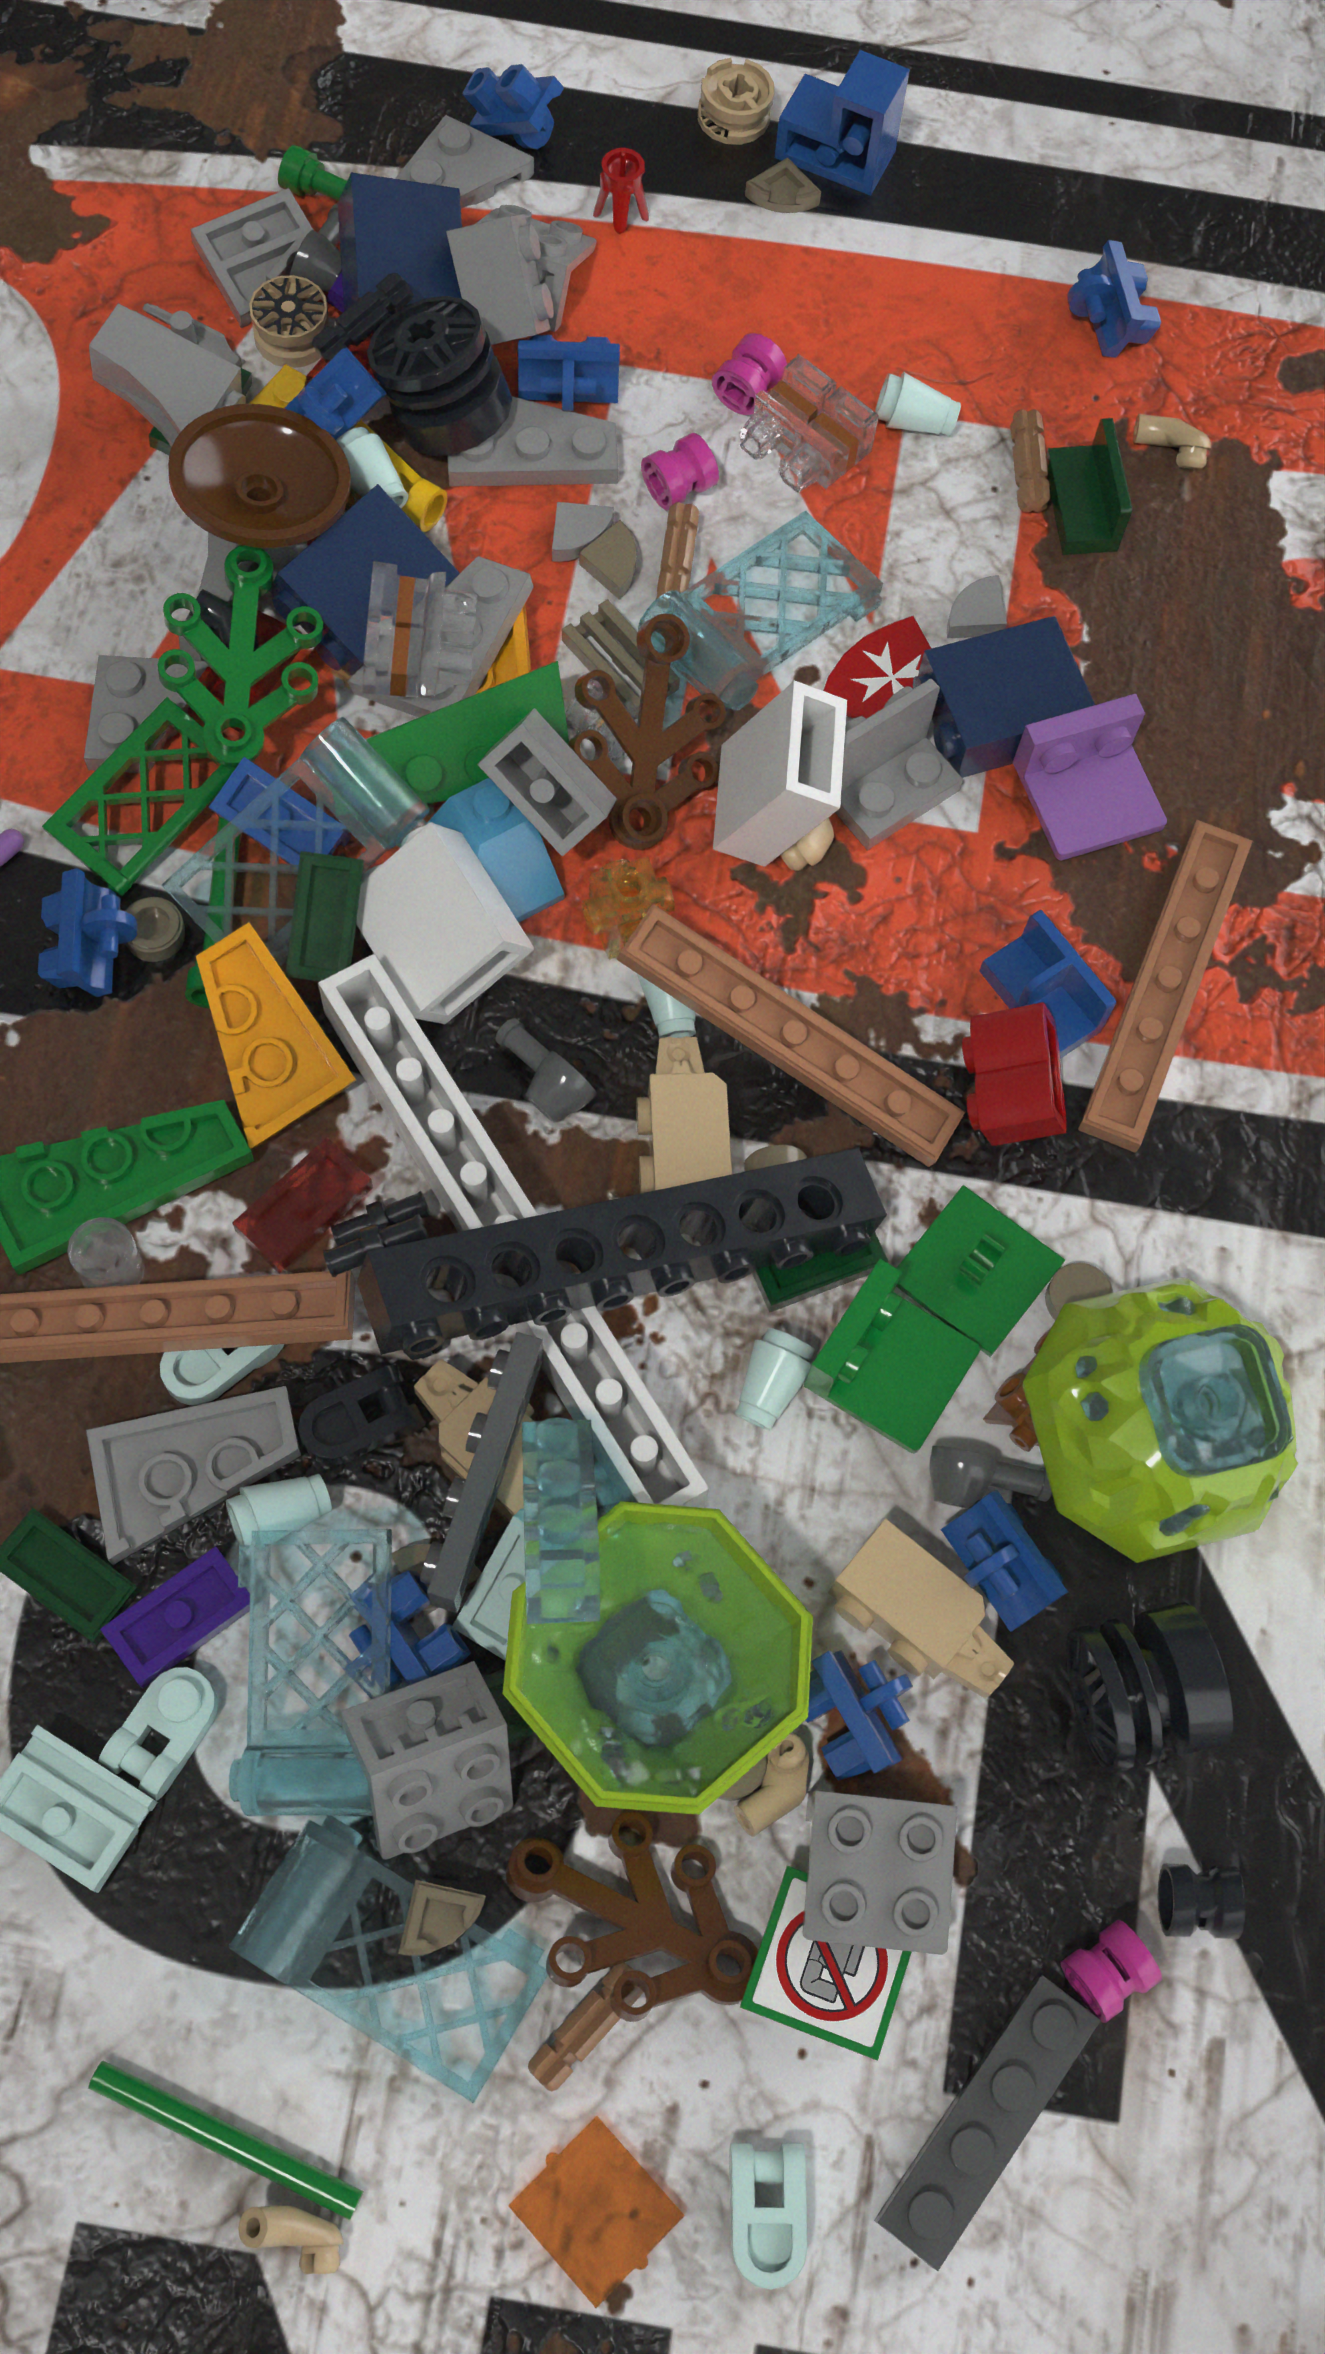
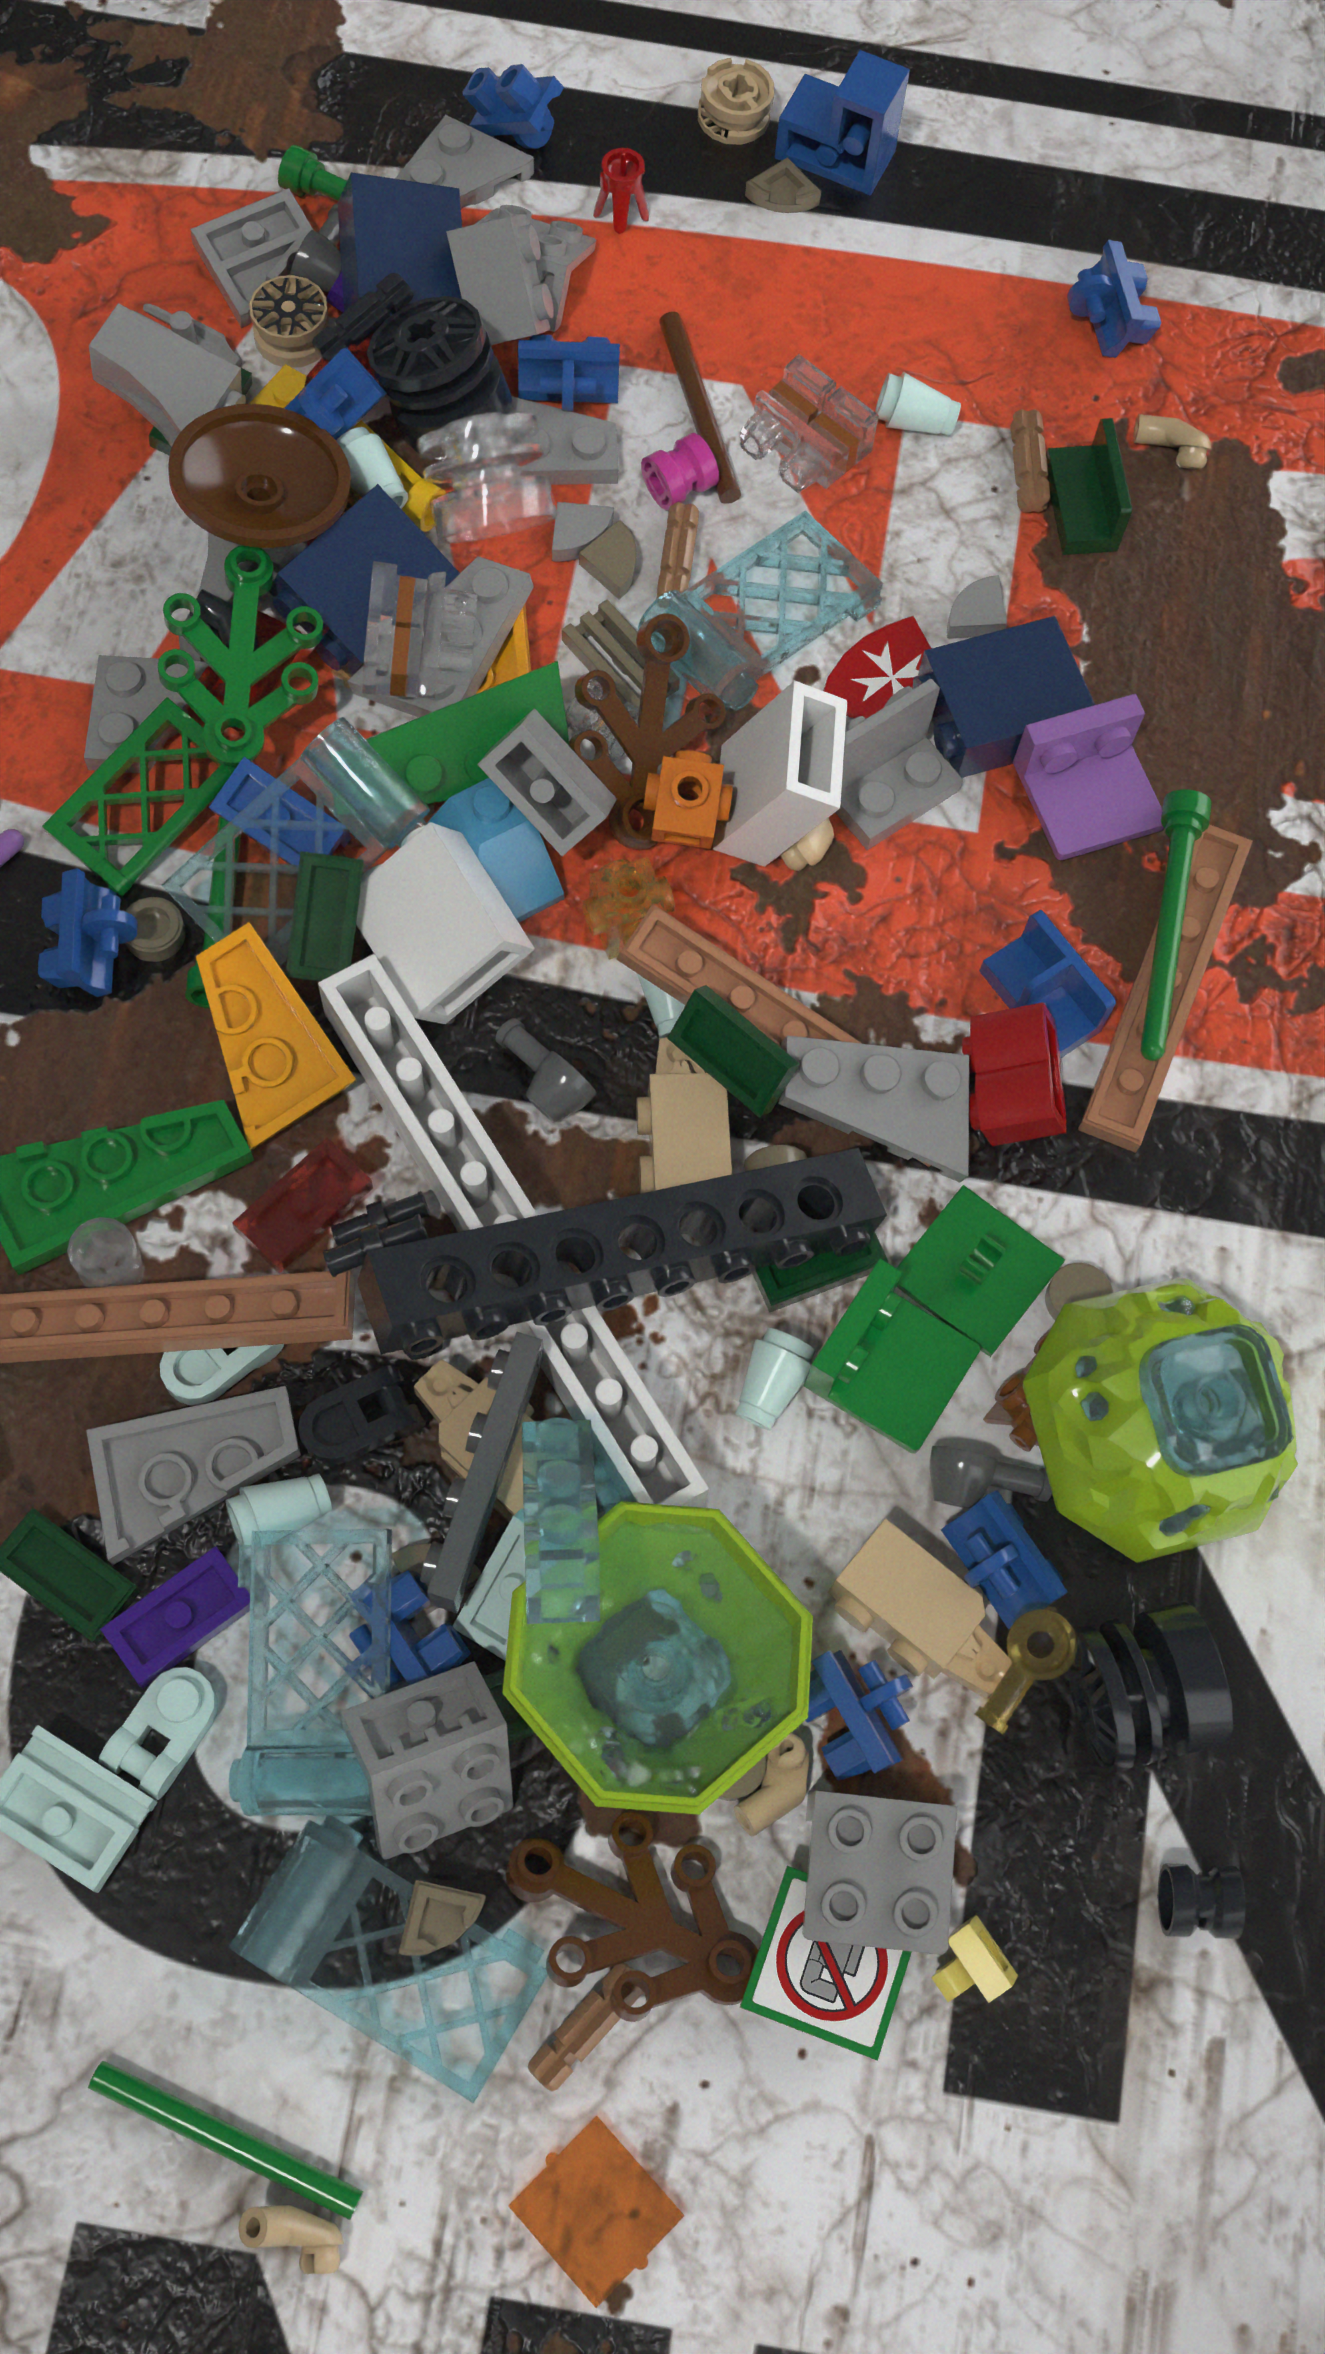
dark pink wheel [712,333,788,415] -> none
light aqua plate [729,2143,807,2290] -> none
dark grey plate [874,1975,1101,2271] -> none
dark pink wheel [1061,1920,1162,2023] -> none
none -> clear wheel [416,413,557,544]
none -> orange brick [643,750,733,849]
none -> reddish brown bar [659,312,741,504]
none -> dark green tile [667,985,800,1117]
none -> light grey wing [779,1036,969,1183]
none -> light yellow tile [931,1915,1018,2003]
none -> clear yellow bar [974,1609,1077,1734]
none -> green piece [1140,789,1212,1061]

